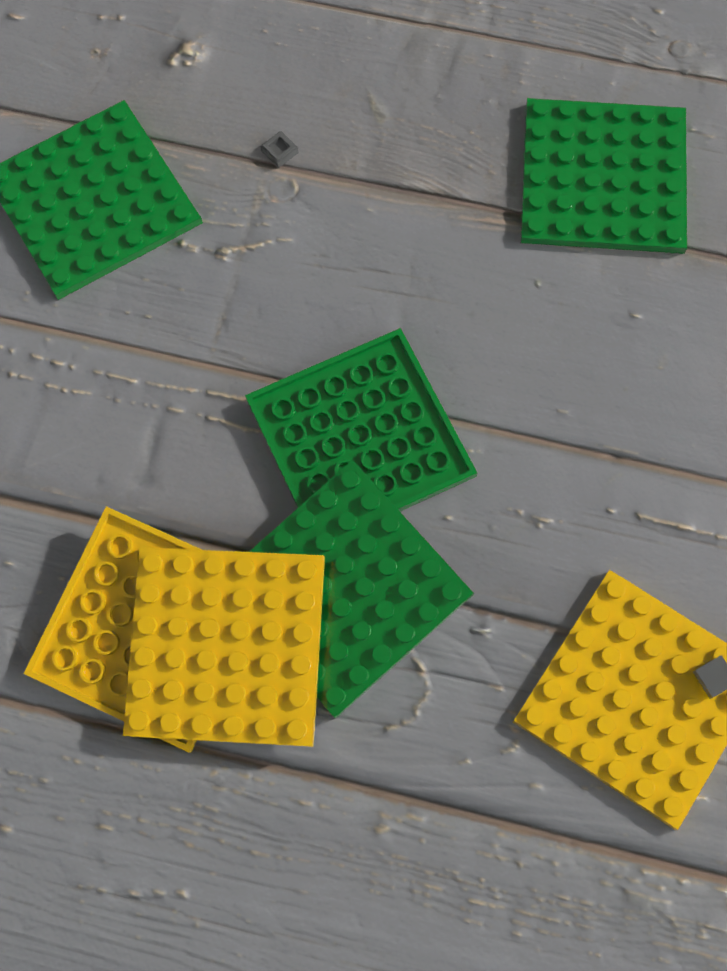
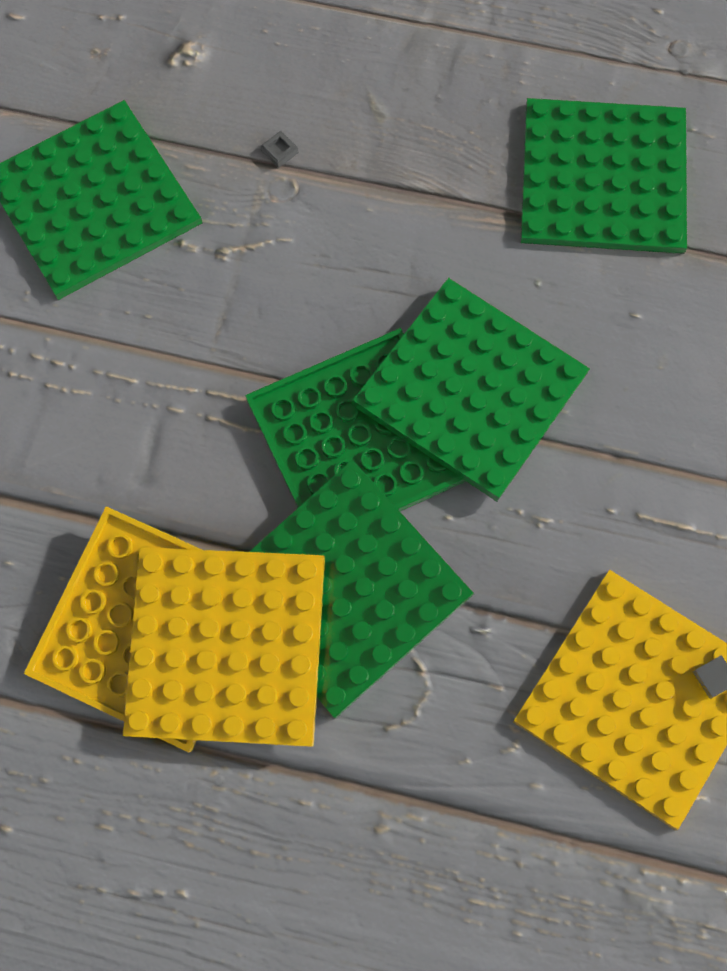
none -> green plate [352,277,590,502]

